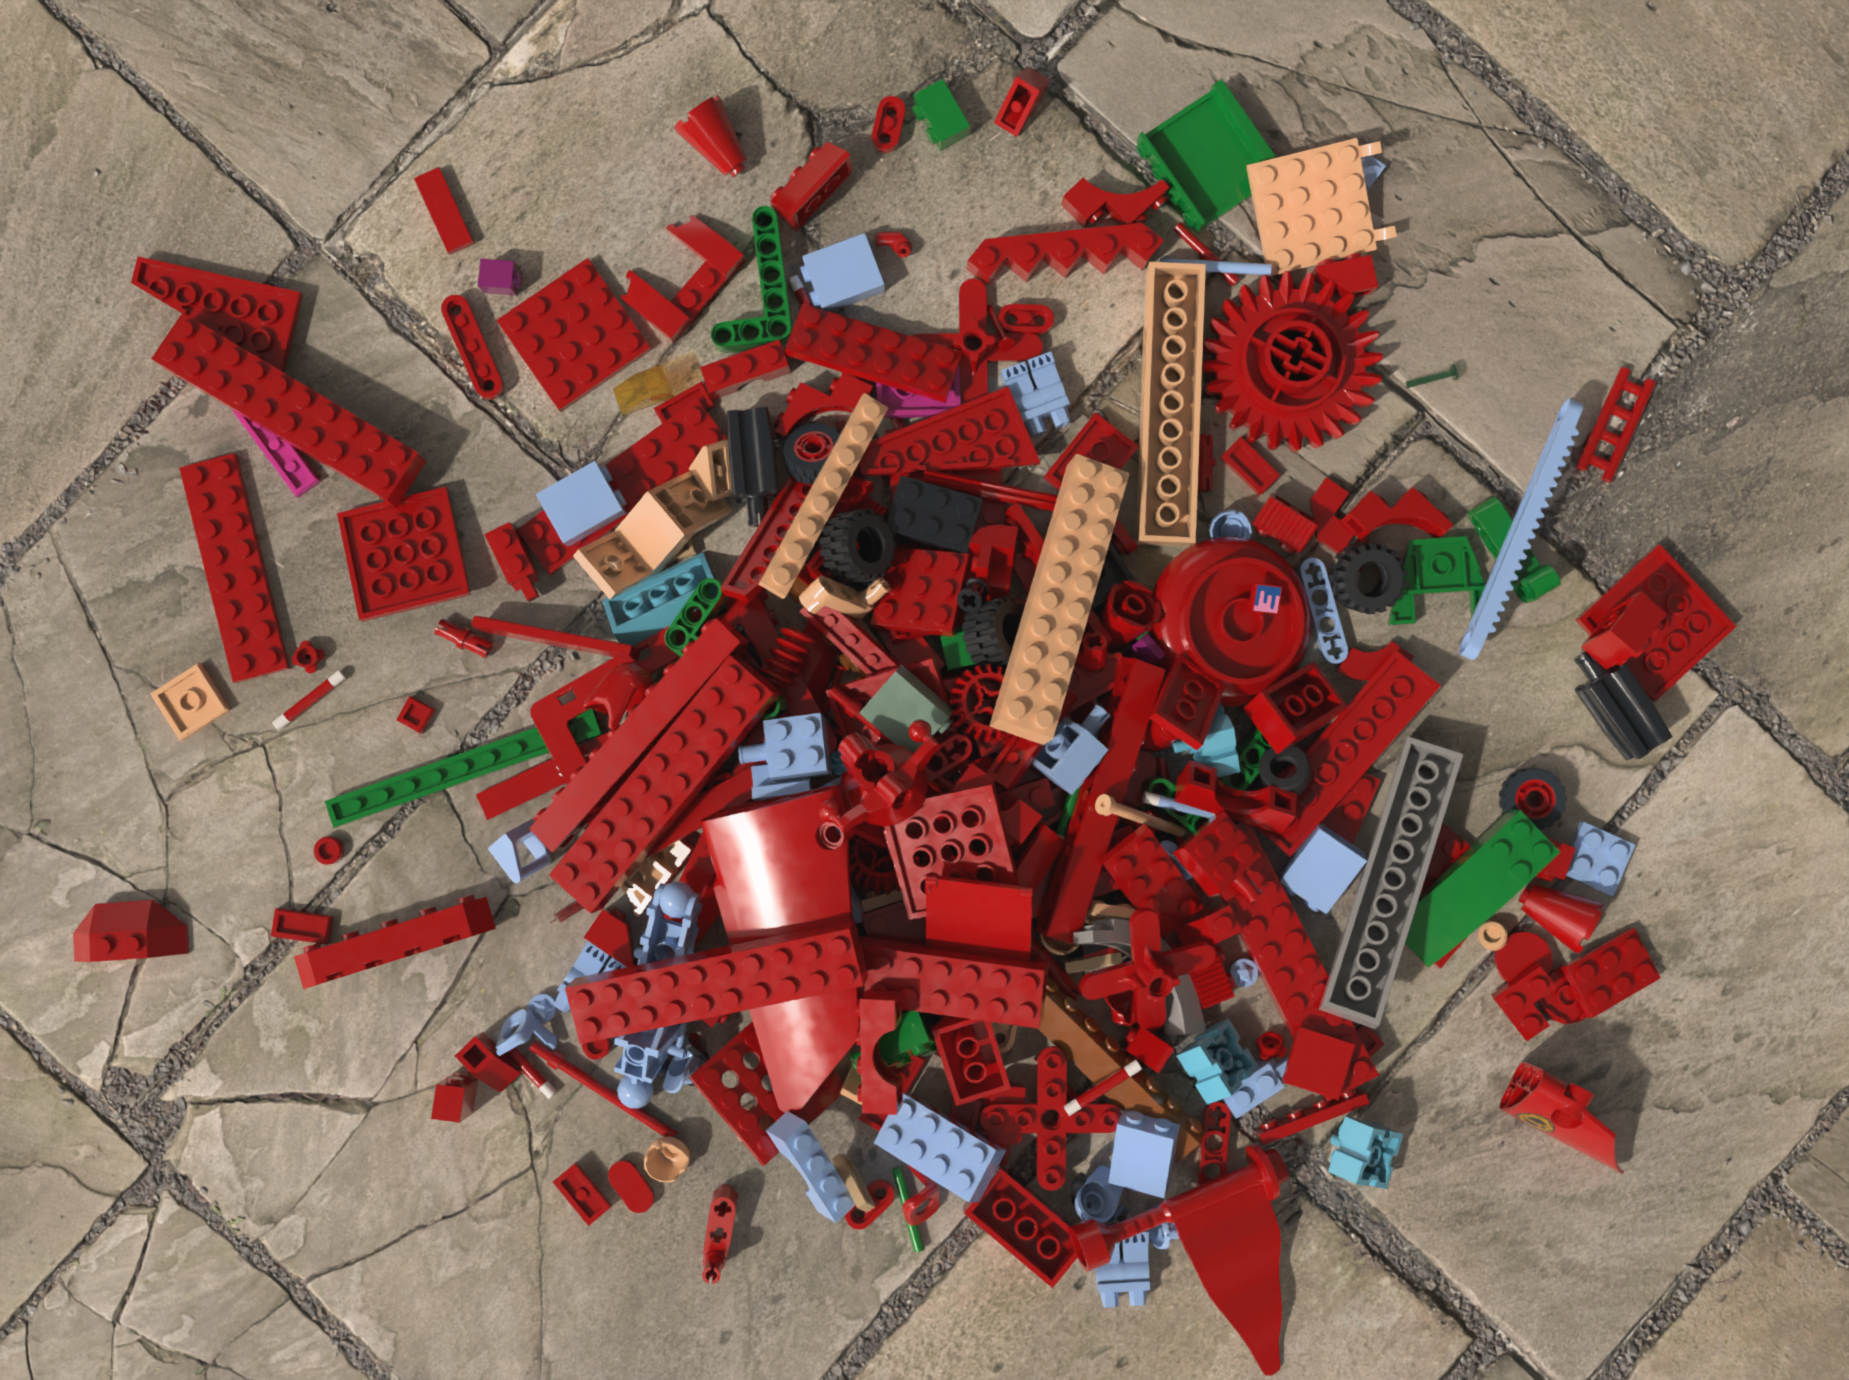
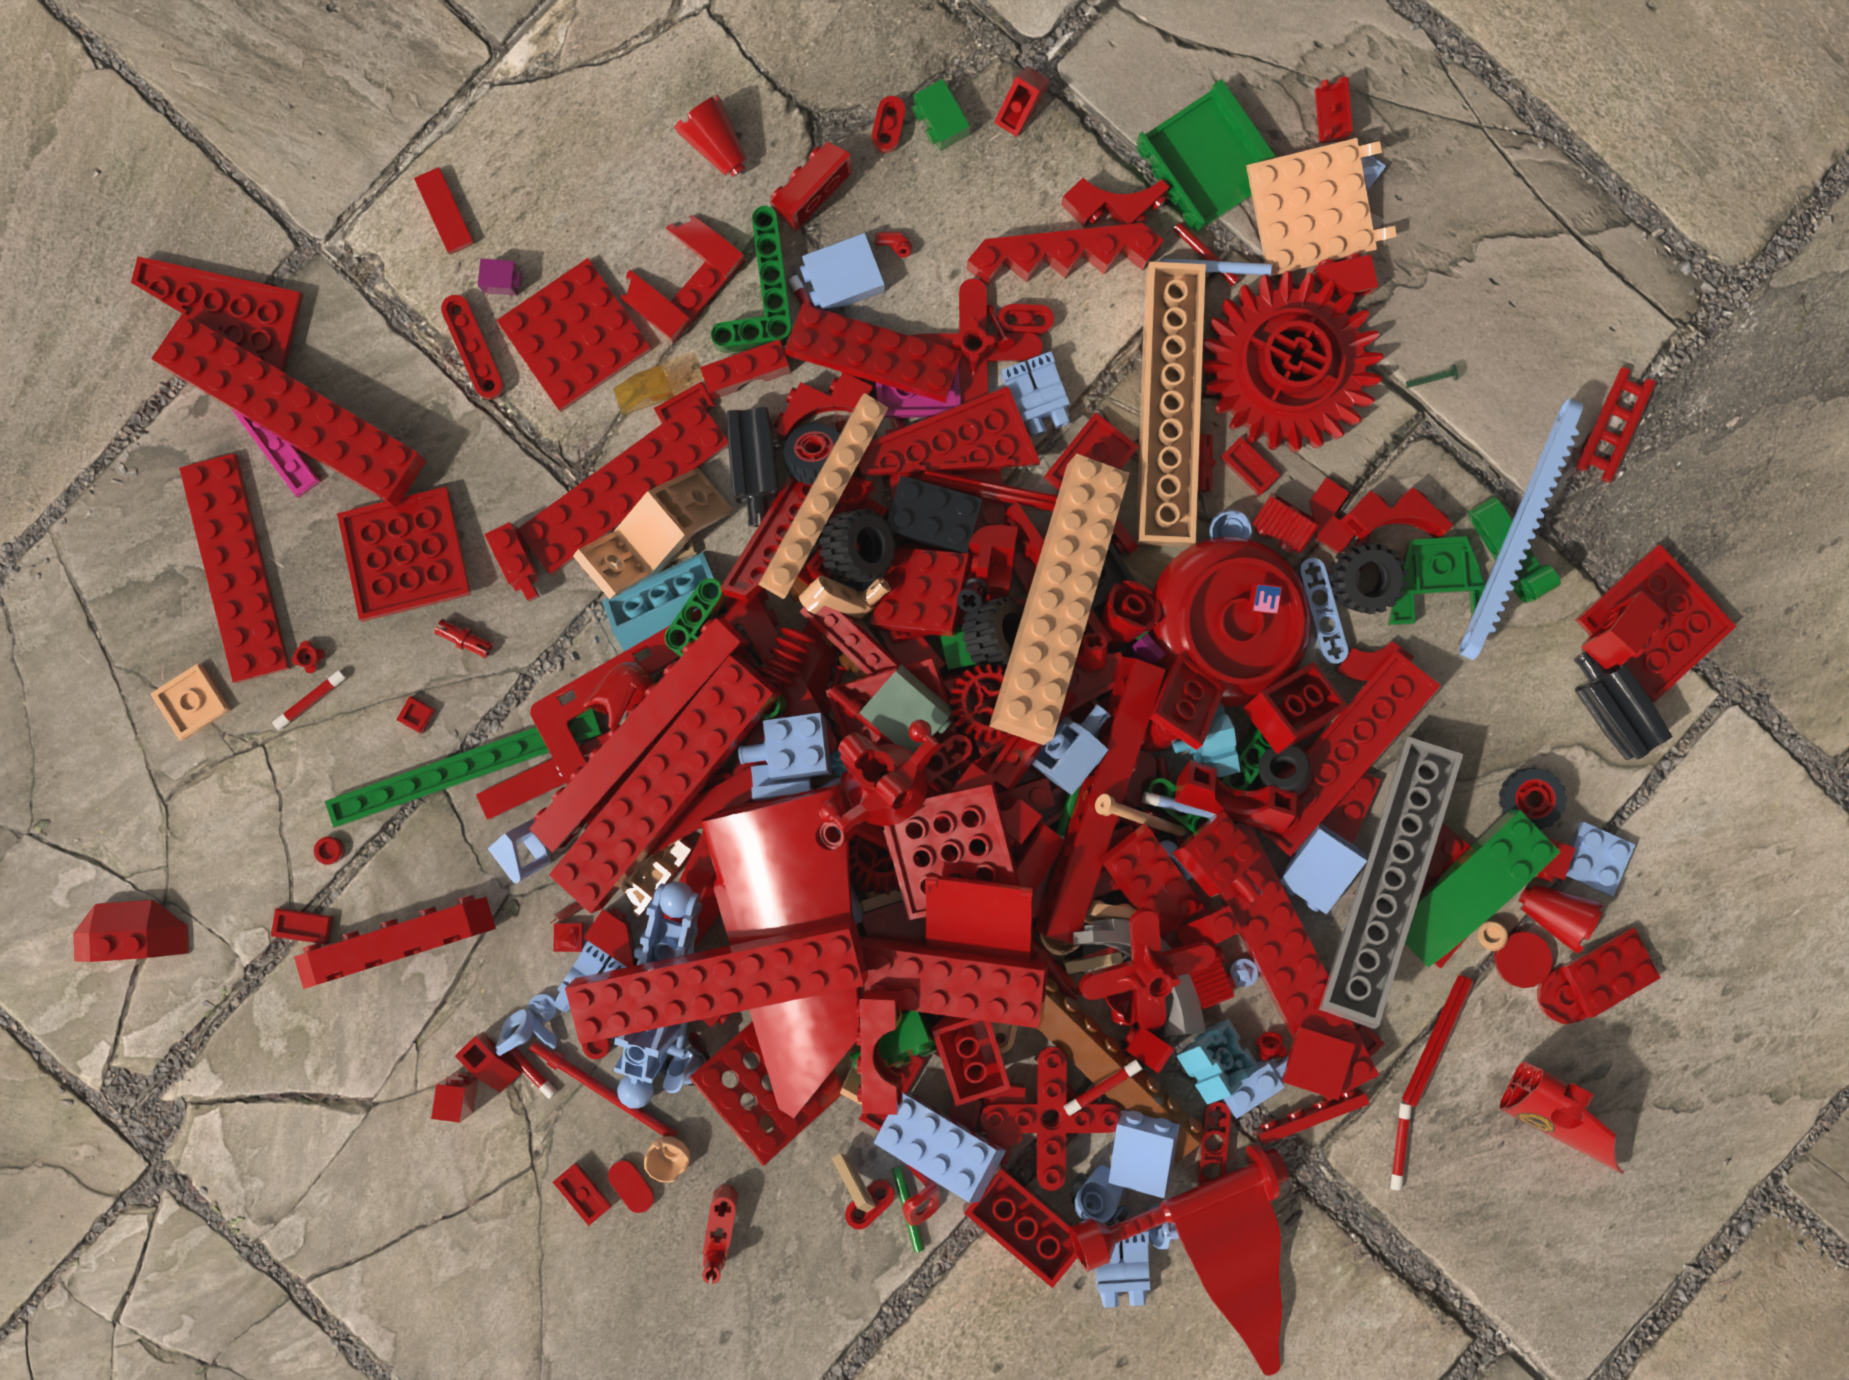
red tile [471,615,640,662] -> none
light blue brick [535,461,627,547] -> none
light nougat slope [689,439,733,501] -> none
light blue arch [766,1111,856,1223] -> none
medium azure brick [1328,1116,1404,1189] -> none
red plate [1491,962,1557,1042] -> none
none -> red tile [553,923,584,952]
none -> red hinge [1314,77,1353,144]
none -> red bar [1390,1103,1412,1190]
none -> red axle [1402,975,1473,1107]

